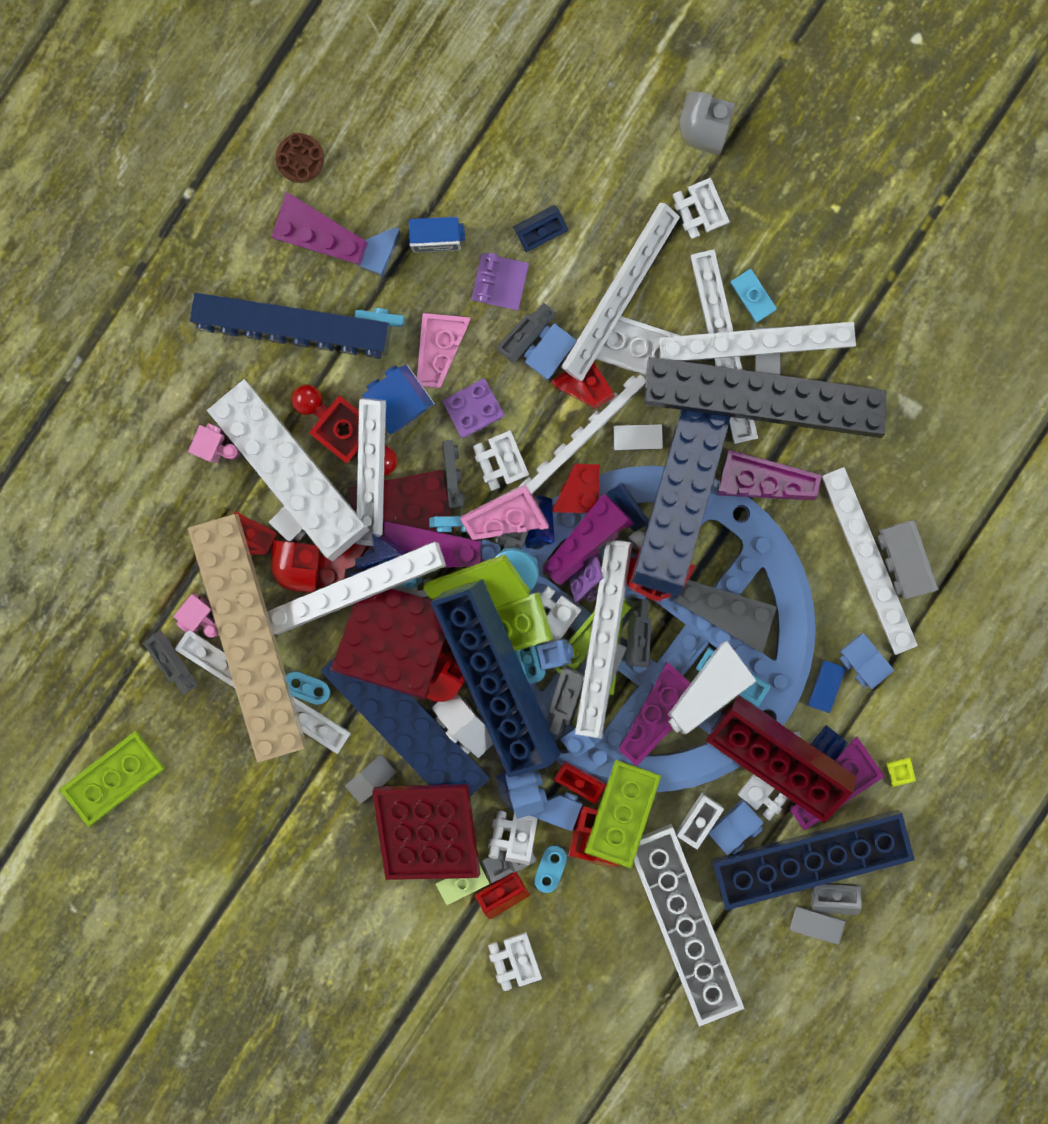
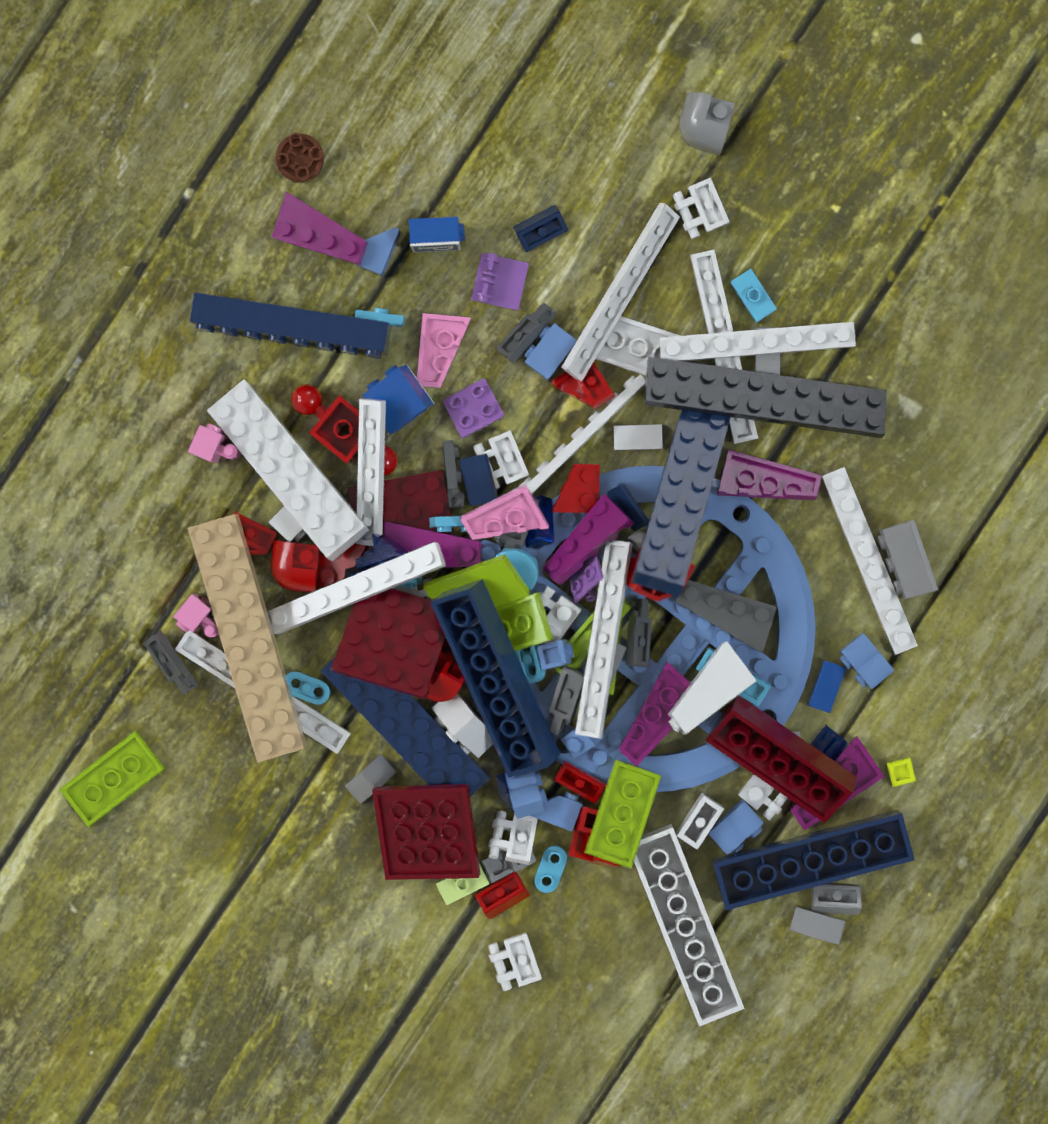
none -> dark blue slope [459,453,498,506]

